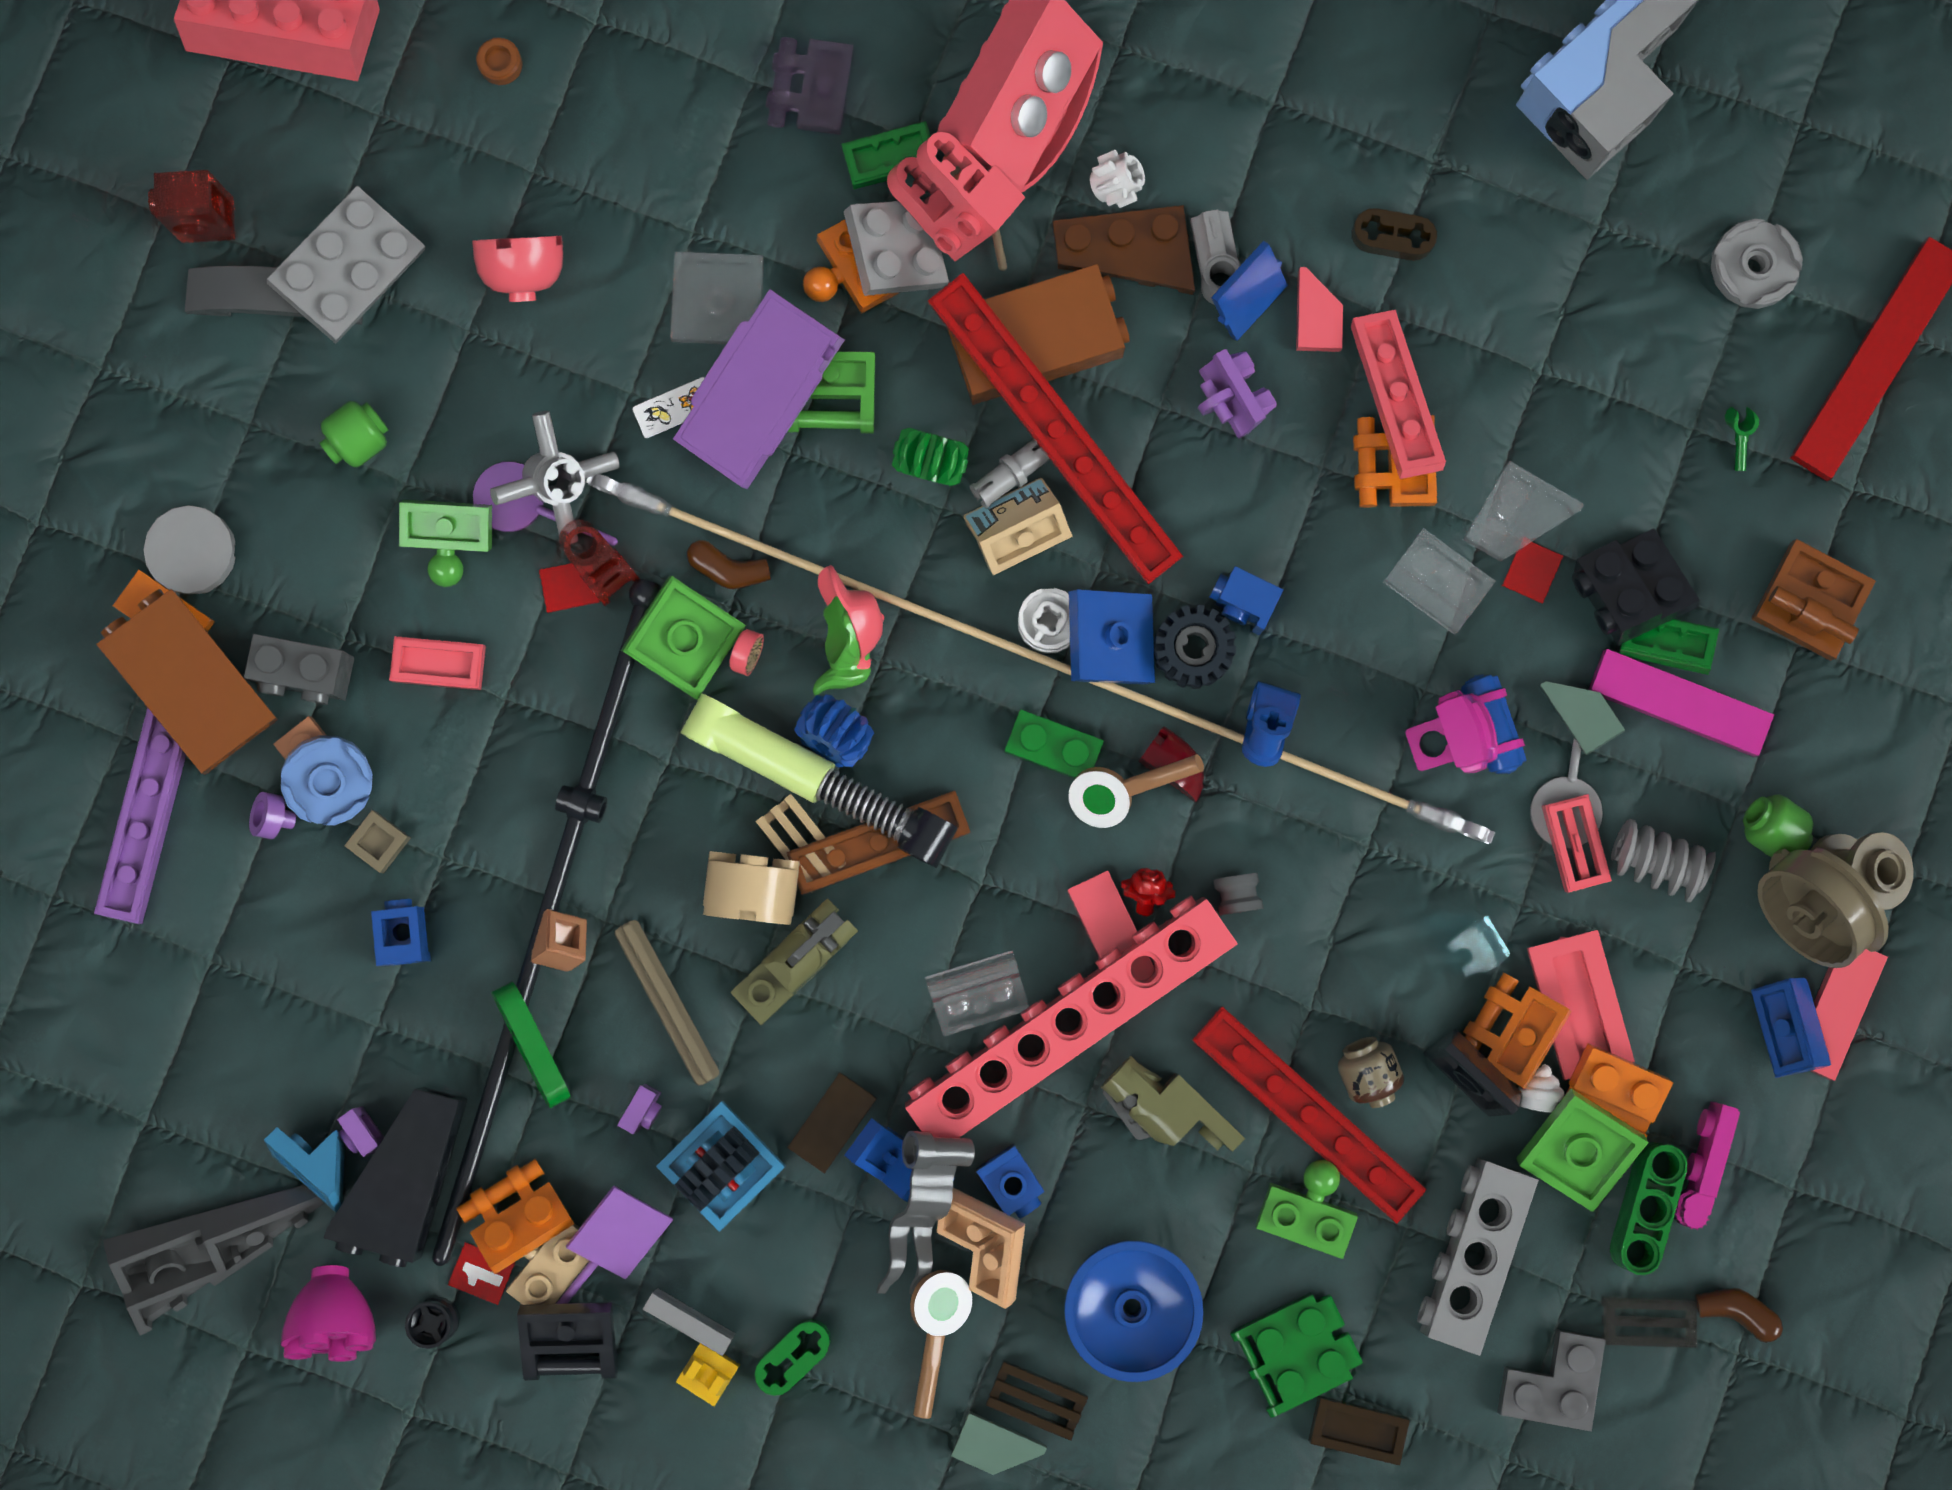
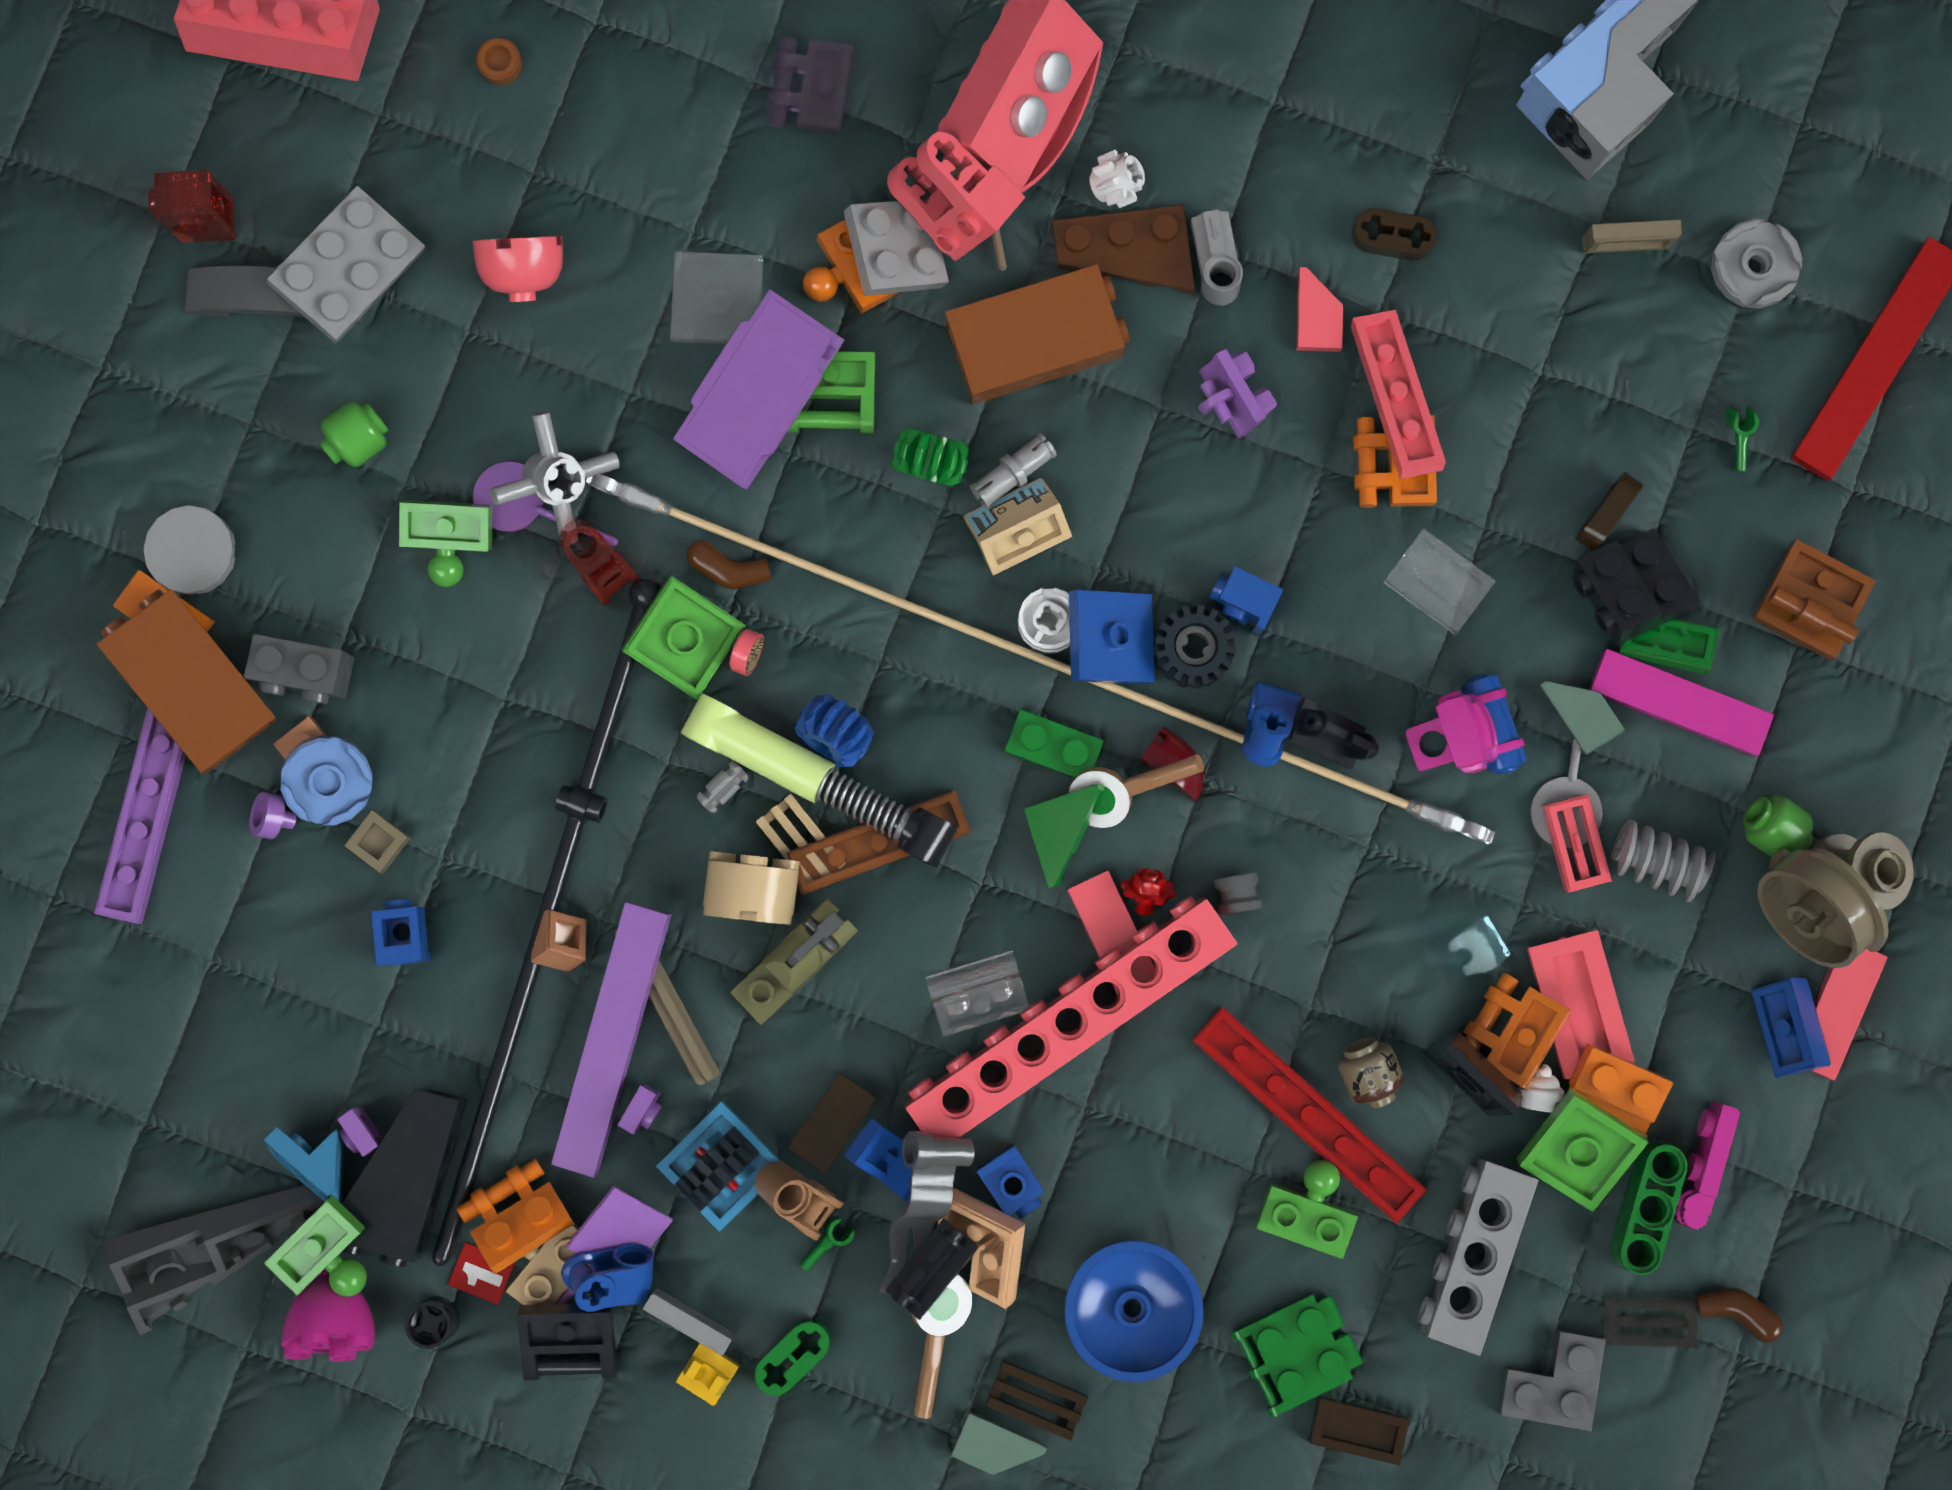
coral tile [389,636,486,690] -> none
green beam [491,981,571,1109] -> none
red sticker [539,559,599,613] -> none
white sticker [633,377,704,438] -> none
hair [813,565,884,696] -> none
green plate [841,121,936,190] -> none
red tile [927,273,1184,584] -> none
olive plate [1101,1056,1245,1152] -> none
blue piece [1211,241,1288,341] -> none
clear wing [1462,461,1584,562] -> none
red sticker [1502,538,1563,604] -> none
none -> bright green plate [264,1195,367,1297]
none -> medium lavender tile [551,901,672,1178]
none -> blue piece [561,1243,654,1312]
none -> light grey piece [697,761,748,813]
none -> medium nougat piece [755,1161,844,1241]
none -> green hand [800,1216,855,1271]
none -> black hinge [885,1218,979,1320]
none -> green tile [1024,783,1105,888]
none -> black hinge [1288,697,1379,770]
none -> dark brown beam [1575,472,1643,551]
none -> dark tan tile [1582,220,1682,253]

